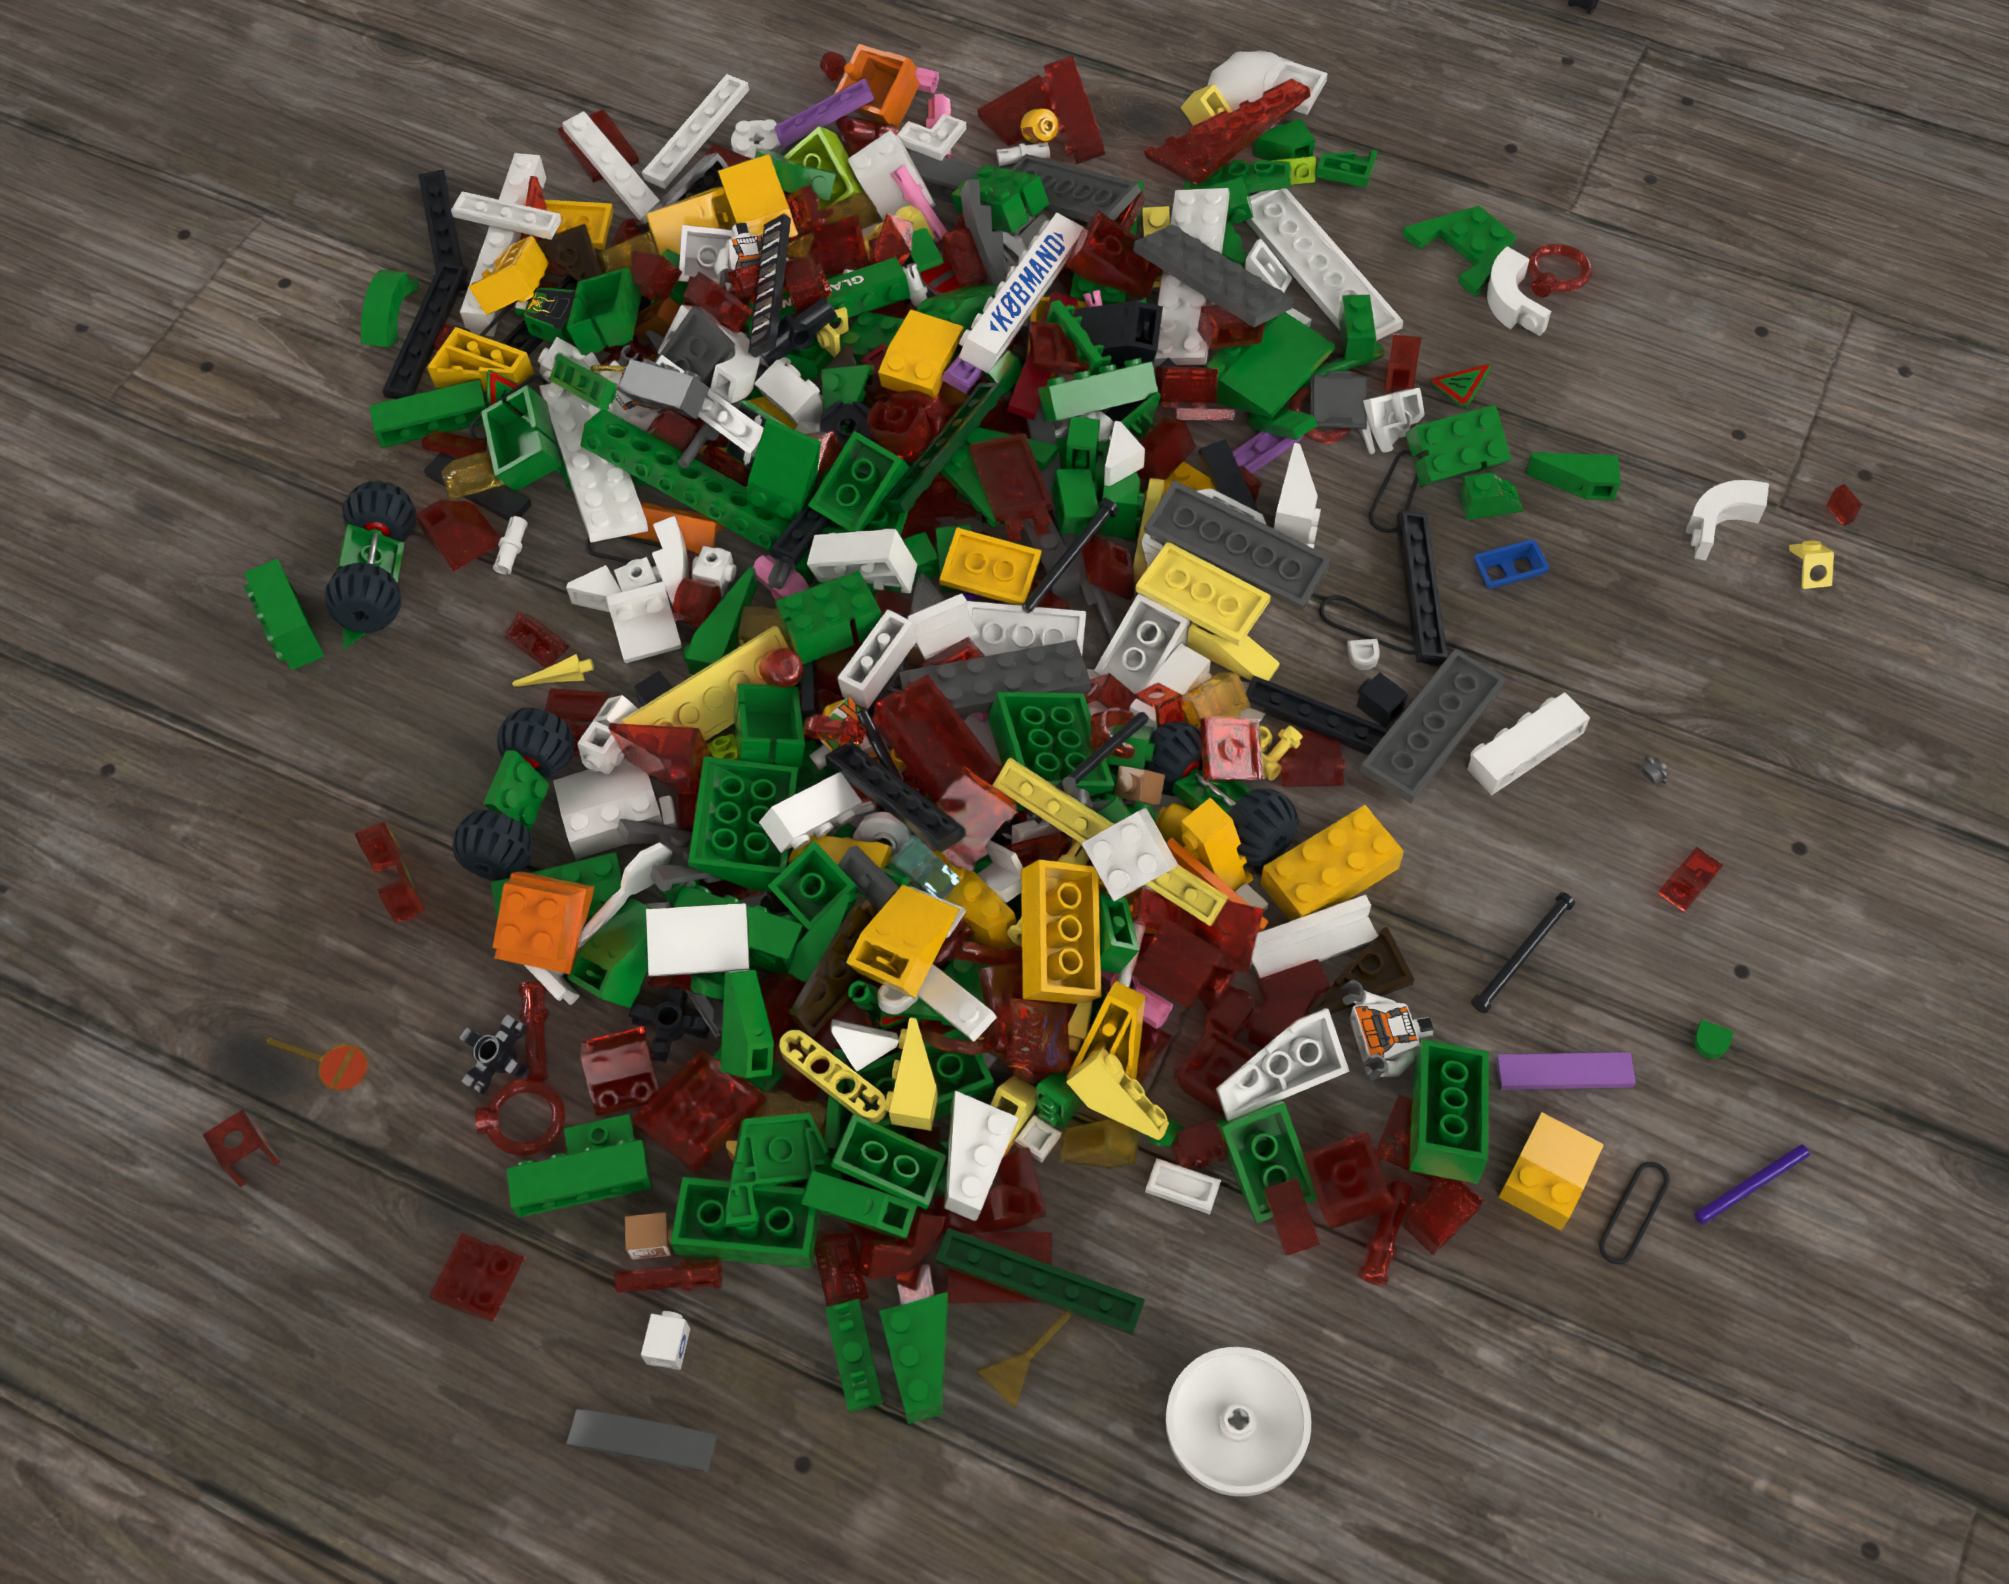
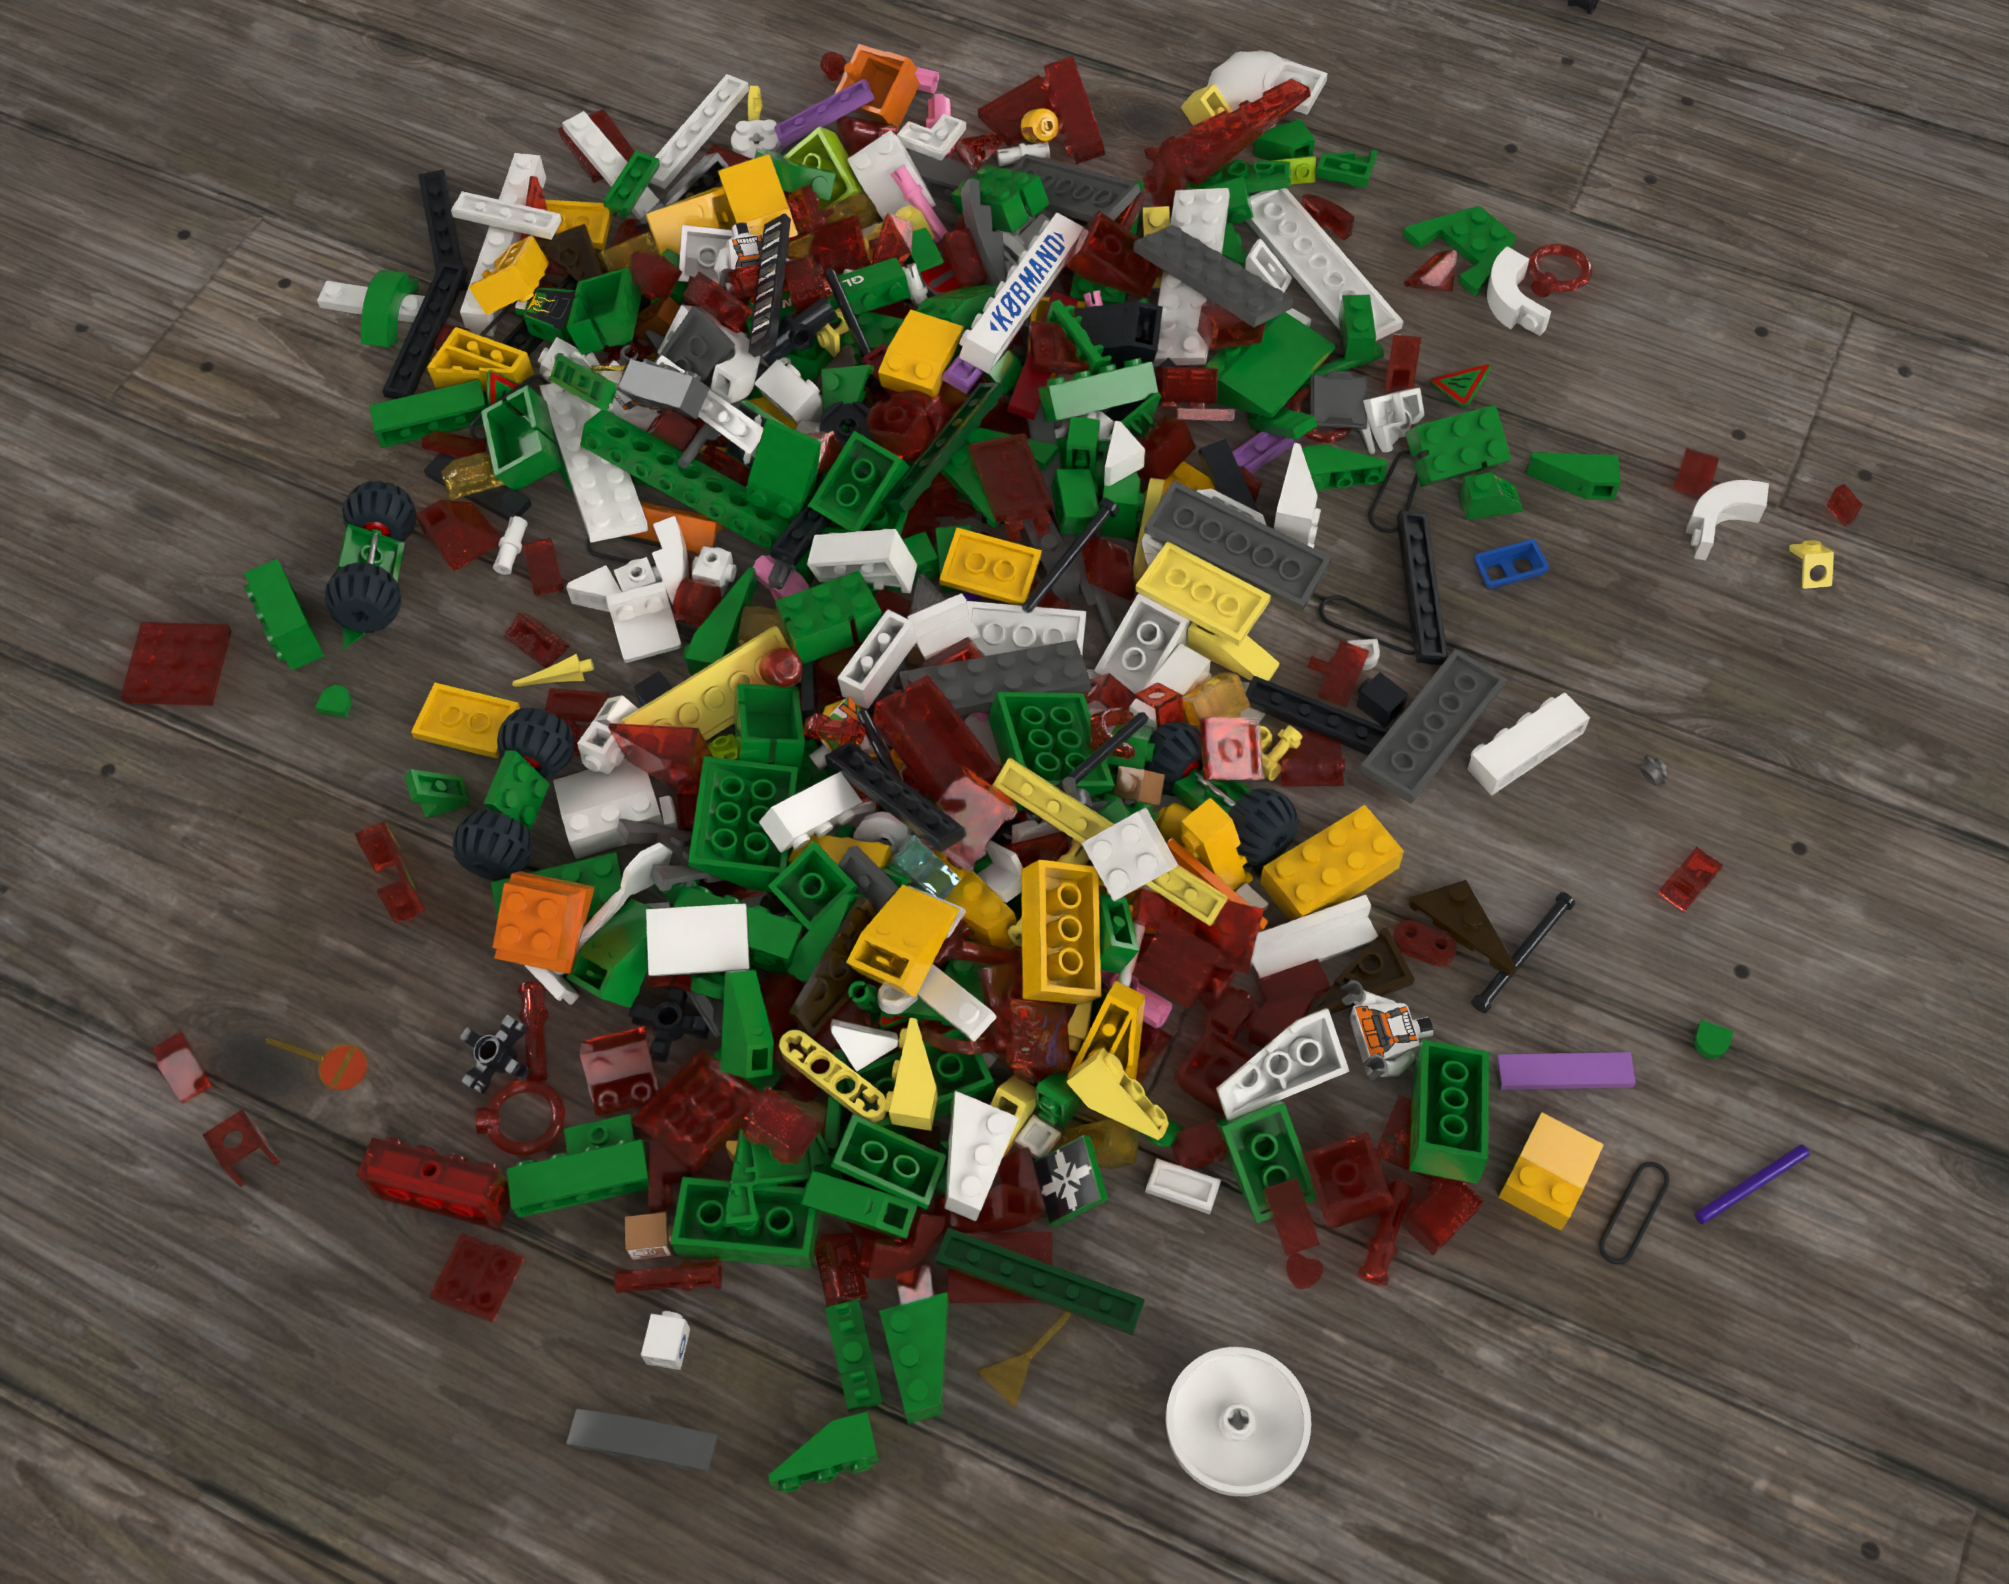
none -> clear red plate [120,622,232,706]
none -> clear red slope [151,1031,213,1104]
none -> green tile [315,685,352,718]
none -> white plate [317,281,425,323]
none -> clear red brick [356,1136,511,1231]
none -> green slope [404,769,471,818]
none -> yellow plate [411,683,521,759]
none -> clear red tile [523,538,564,596]
none -> green hinge [603,150,660,219]
none -> clear red slope [648,1140,693,1214]
none -> clear red brick [738,1086,823,1166]
none -> light yellow tile [748,85,763,121]
none -> green slope [768,1412,879,1493]
none -> black bar [825,268,884,393]
none -> clear red wing [953,132,1002,172]
none -> tile [1032,1135,1108,1227]
none -> clear red slope [1143,140,1186,217]
none -> clear red piece [1286,1253,1323,1289]
none -> clear red slope [1301,194,1354,241]
none -> green slope [1301,444,1388,492]
none -> clear red plate [1308,640,1369,708]
none -> clear red plate [1392,920,1457,967]
none -> clear red slope [1404,249,1458,292]
none -> dark brown wing [1409,880,1516,976]
none -> clear red piece [1672,448,1719,497]

